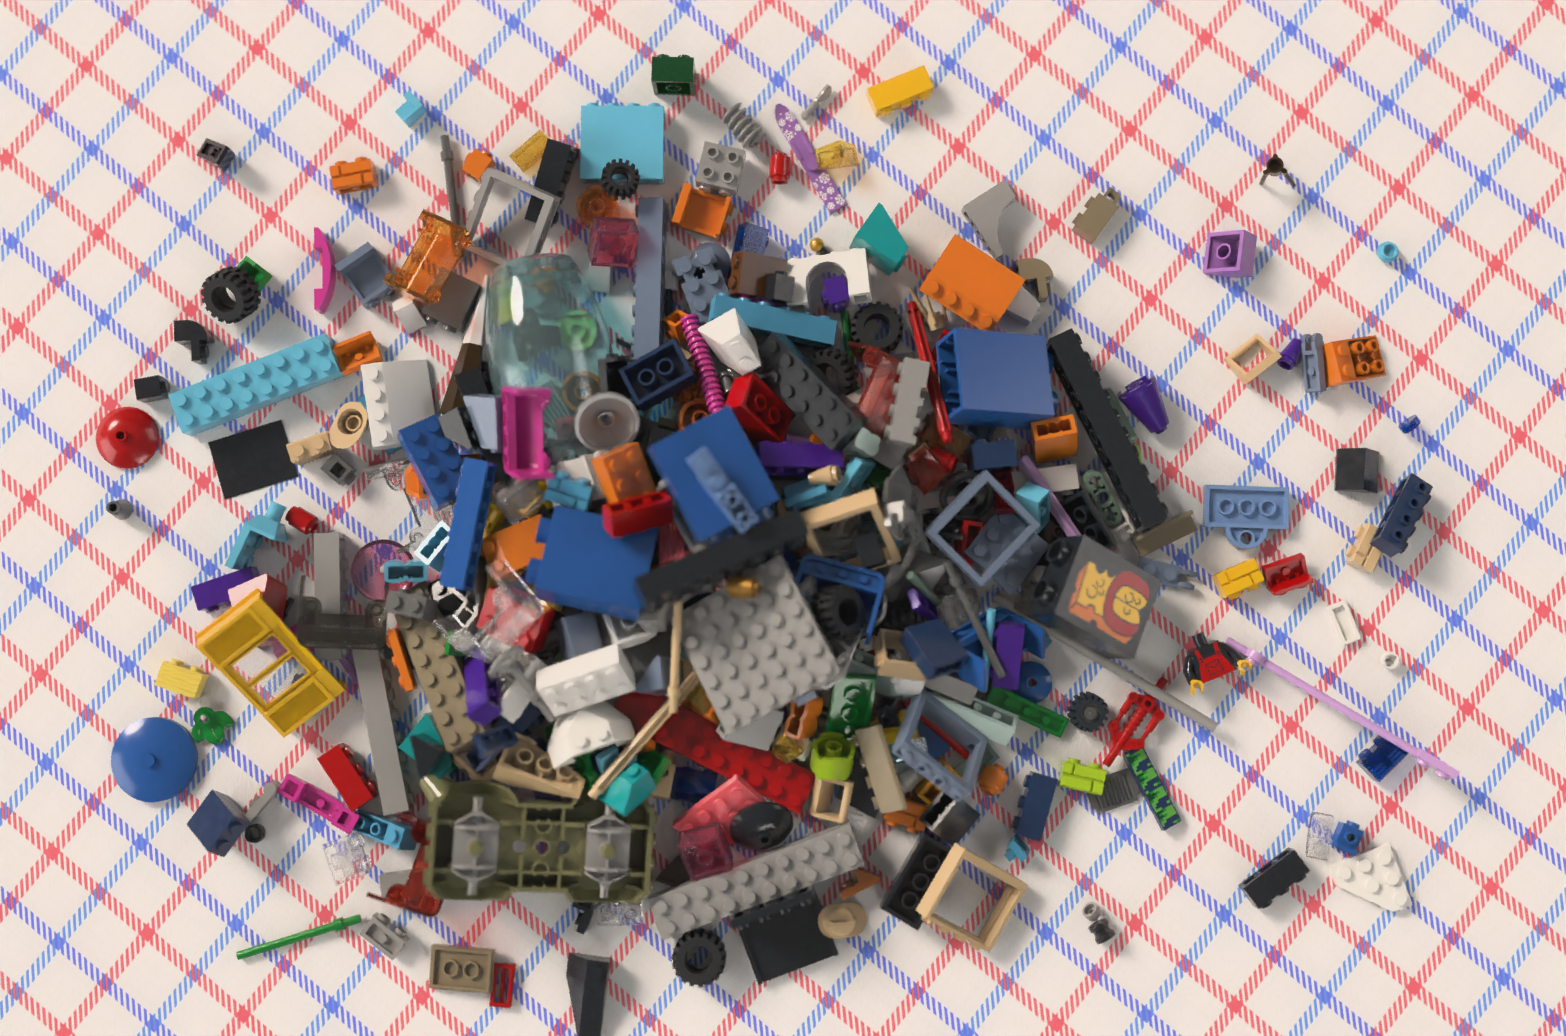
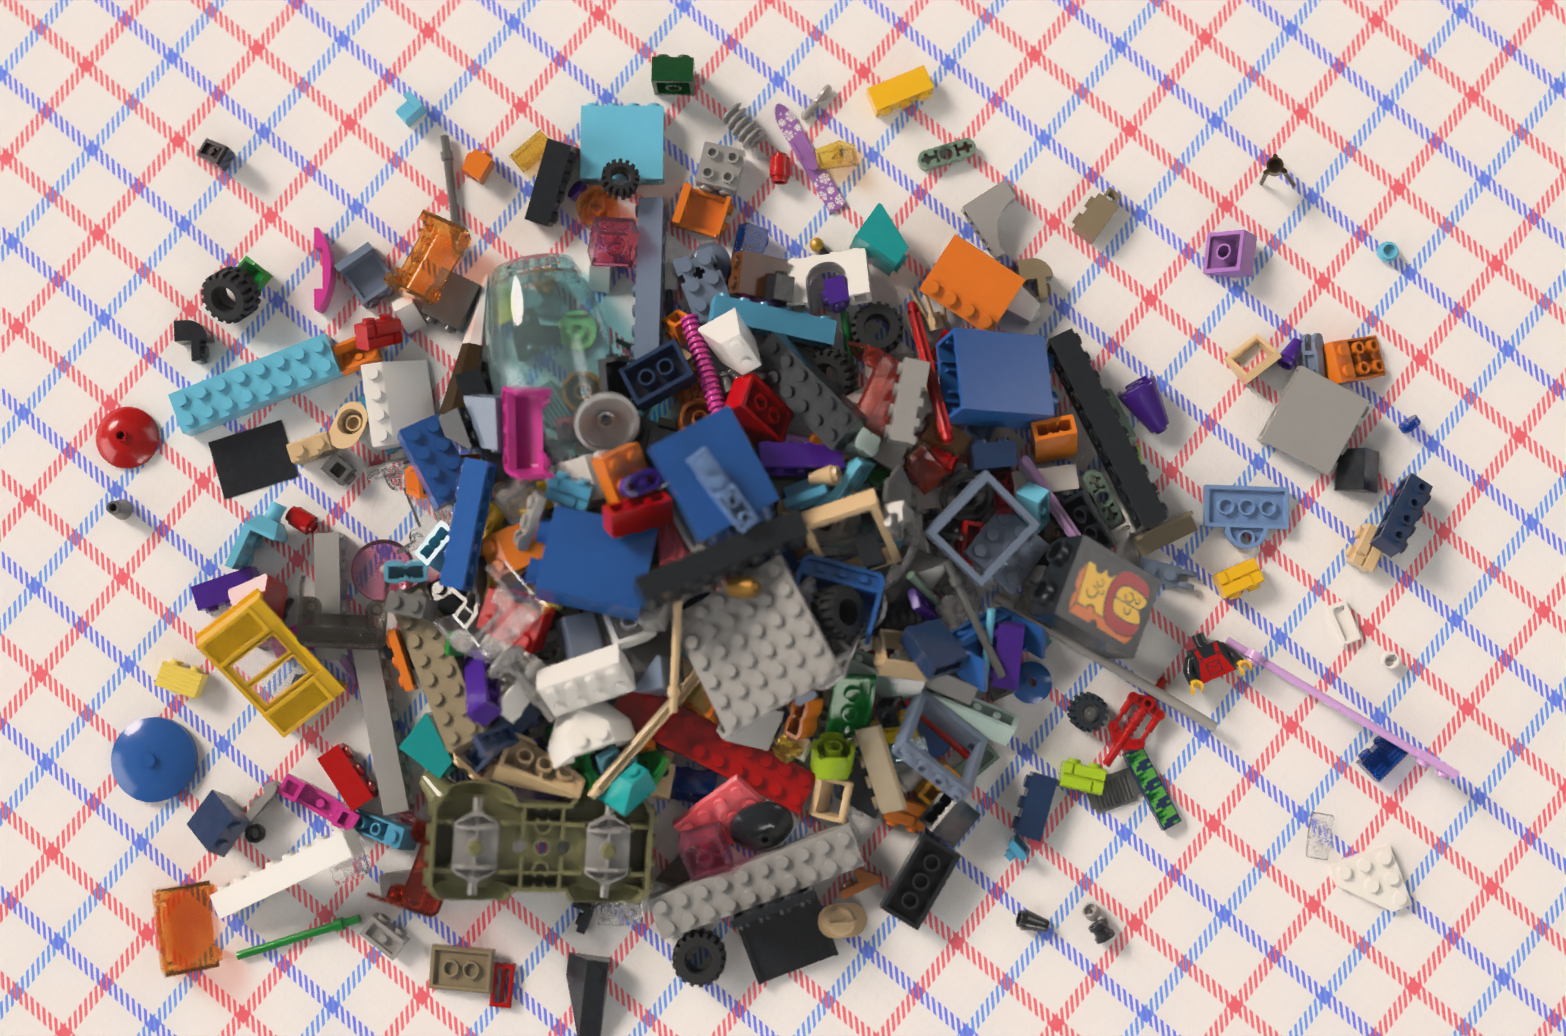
black brick [134,375,170,403] -> none
green plate [191,707,234,745] -> none
orange brick [329,157,379,195] -> none
black slope [410,733,447,779] -> none
light grey window [459,168,561,276] -> none
tan window [916,843,1028,952] -> none
orange head [977,763,1008,796] -> none
green tile [984,685,1069,738] -> none
black brick [1238,847,1310,909] -> none
red bracket [1261,553,1313,596] -> none
blue brick [1329,820,1364,856] -> none
none -> clear orange windscreen [152,880,223,978]
none -> white brick [210,827,364,919]
none -> red brick [354,314,403,351]
none -> light grey hinge [513,489,547,551]
none -> dark purple tile [568,181,587,202]
none -> dark purple plate [619,468,661,498]
none -> sand green beam [917,138,976,171]
none -> black cone [1016,909,1049,932]
none -> light grey panel [1257,366,1370,476]

